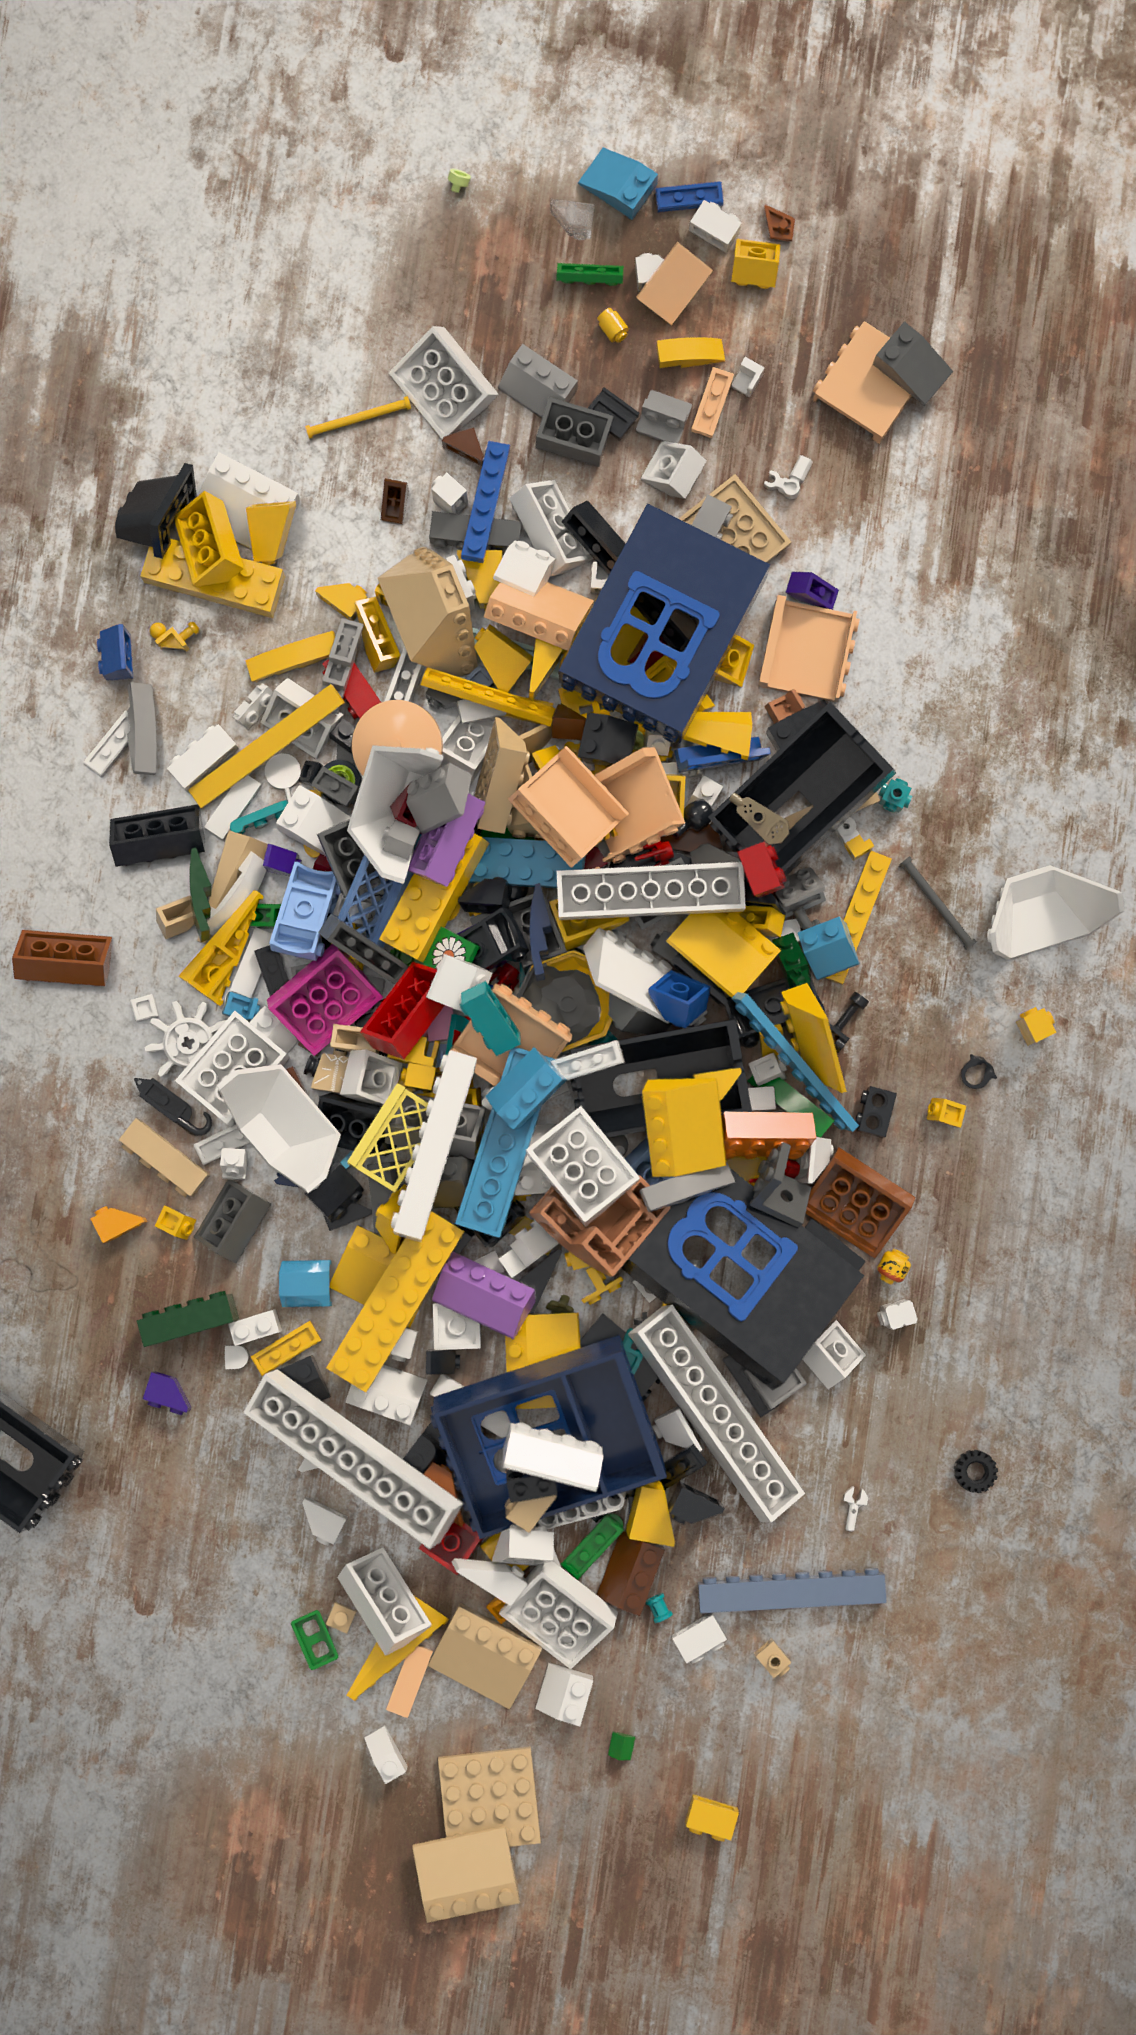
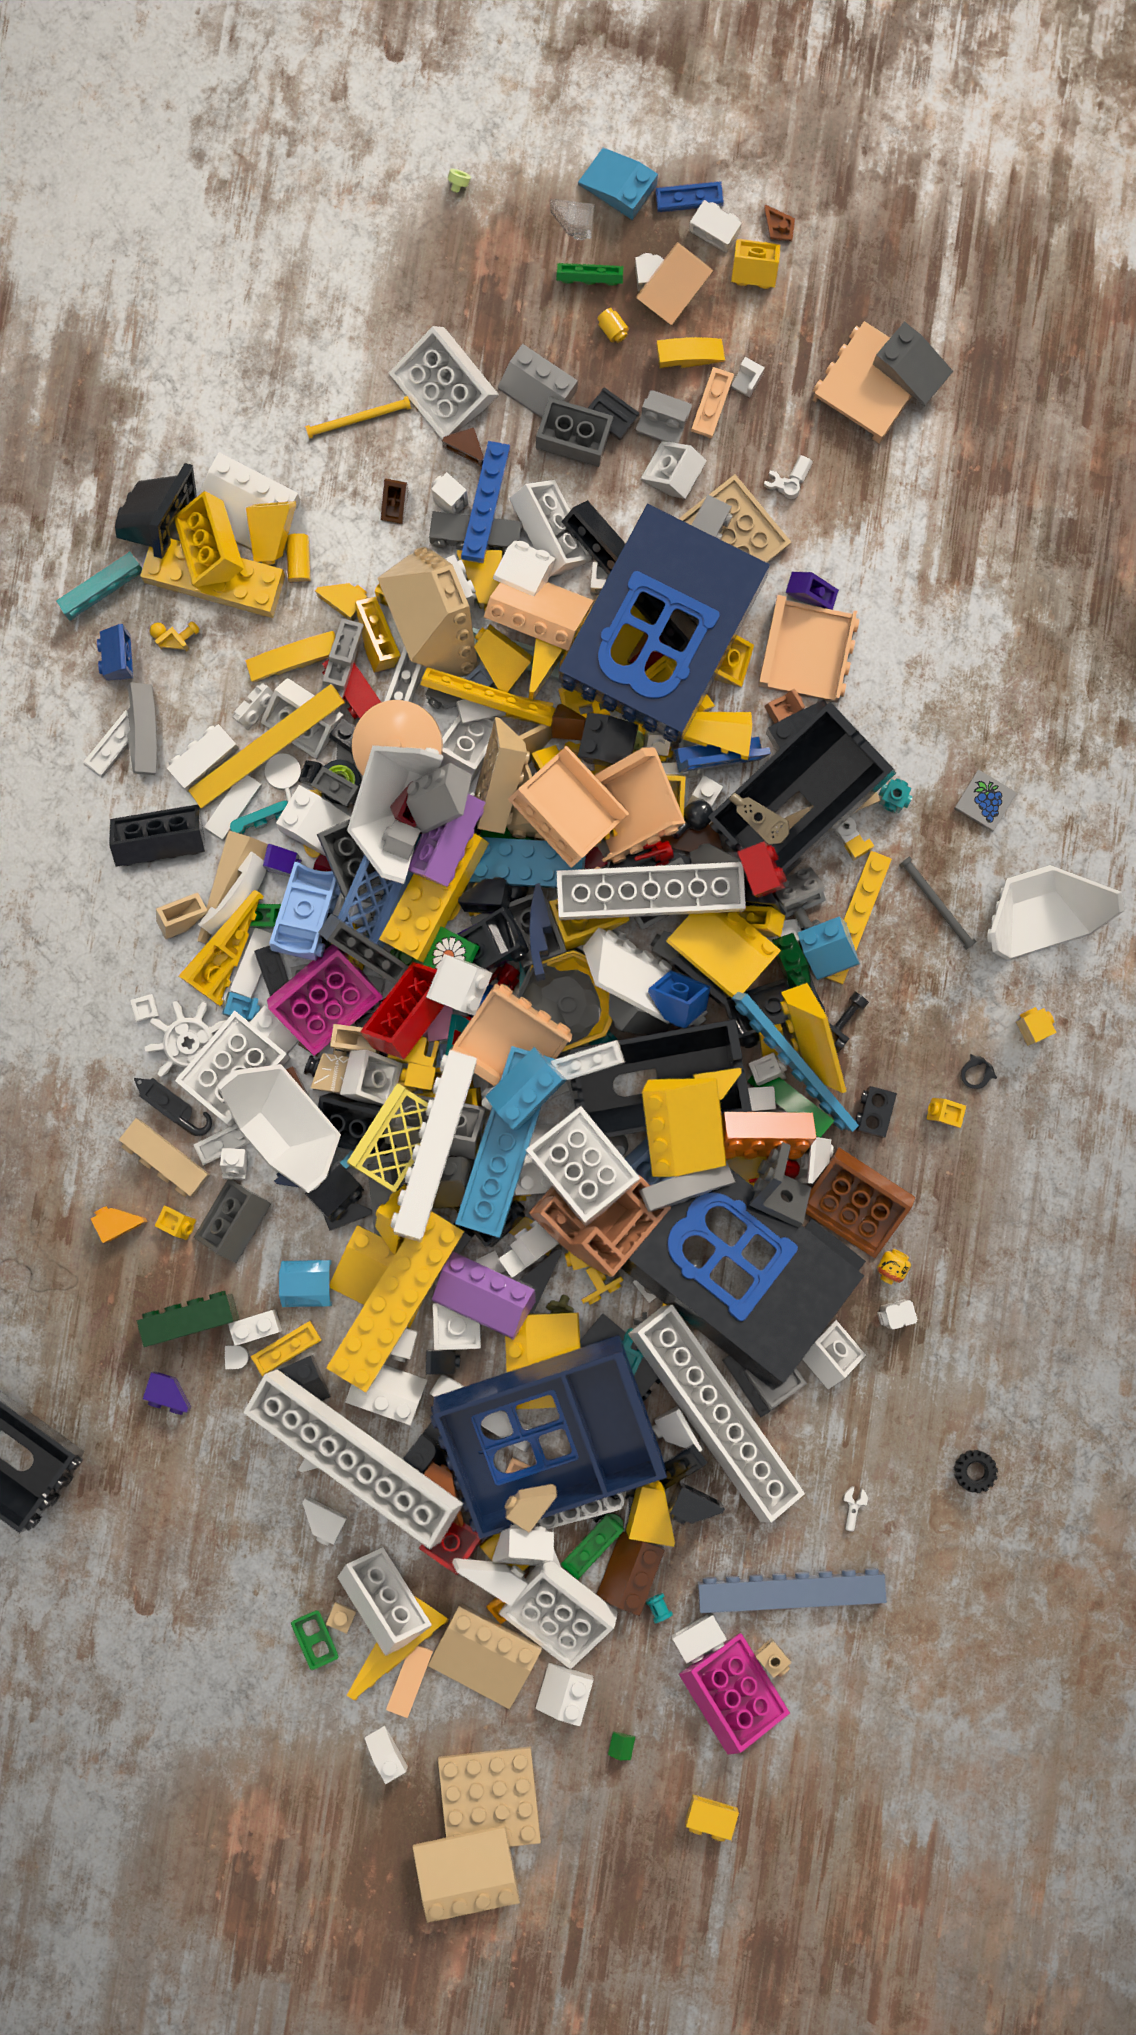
dark orange slope [12,930,112,986] -> none
dark green slope [189,848,211,942] -> none
teal brick [460,981,521,1056] -> none
white slope [503,1423,603,1491] -> none
black brick [506,1469,557,1503] -> none
none -> teal fence [56,551,142,621]
none -> yellow brick [286,533,311,582]
none -> dark pink slope [679,1633,790,1755]
none -> light grey tile [954,769,1017,832]

